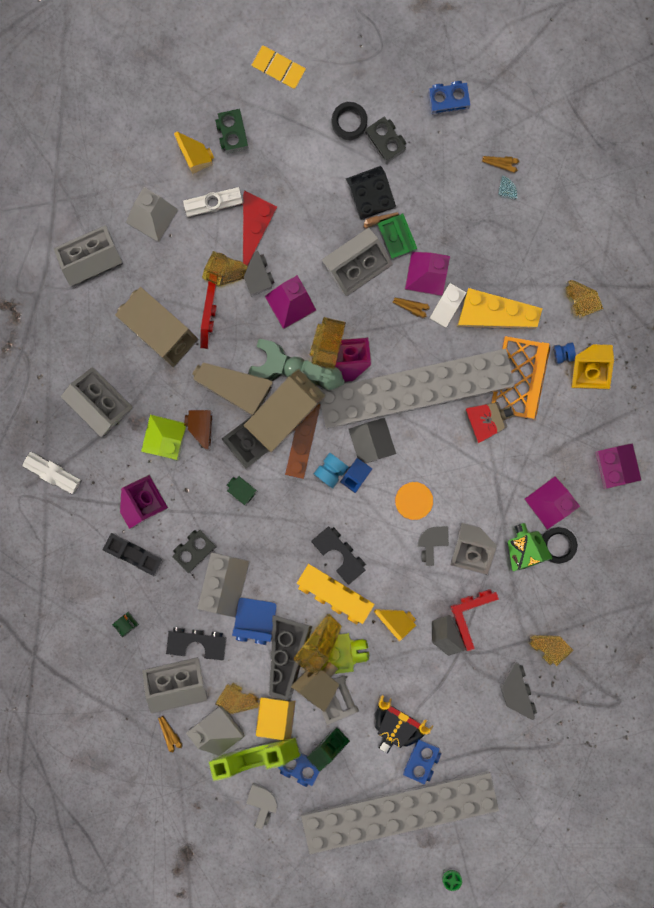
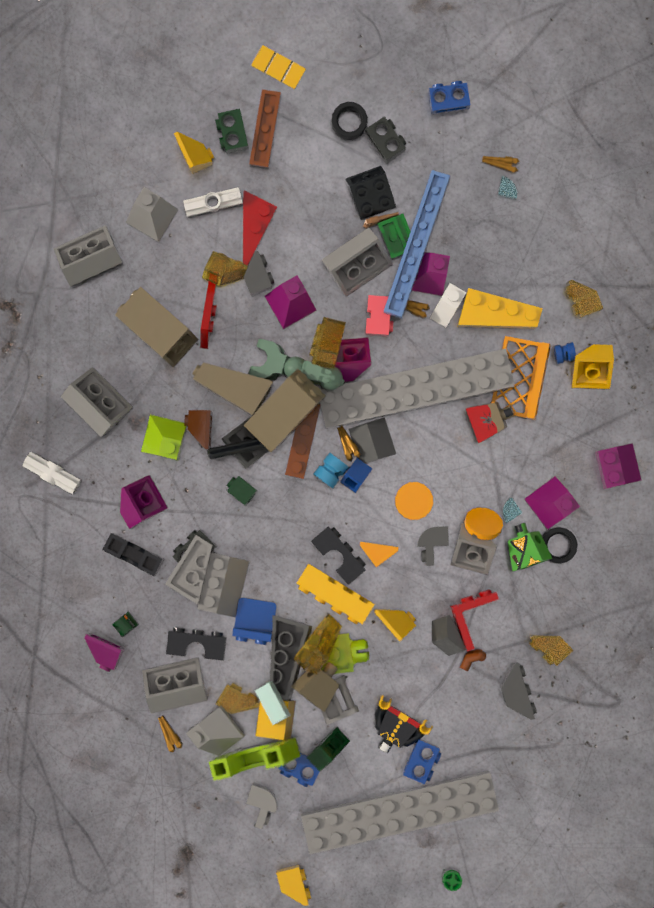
none -> magenta slope [84,633,125,672]
none -> light grey wing [165,535,213,605]
none -> black axle [207,438,266,459]
none -> dark orange plate [249,89,281,168]
none -> light aqua panel [255,681,291,725]
none -> yellow slope [276,865,311,906]
none -> pearl gold piece [337,426,360,462]
none -> light orange slope [360,542,399,567]
none -> coral brick [365,295,393,337]
none -> medium blue plate [384,170,450,318]
none -> dark orange arm [459,649,486,671]
none -> light orange tile [464,507,503,540]
none -> clear light blue tile [503,497,522,524]

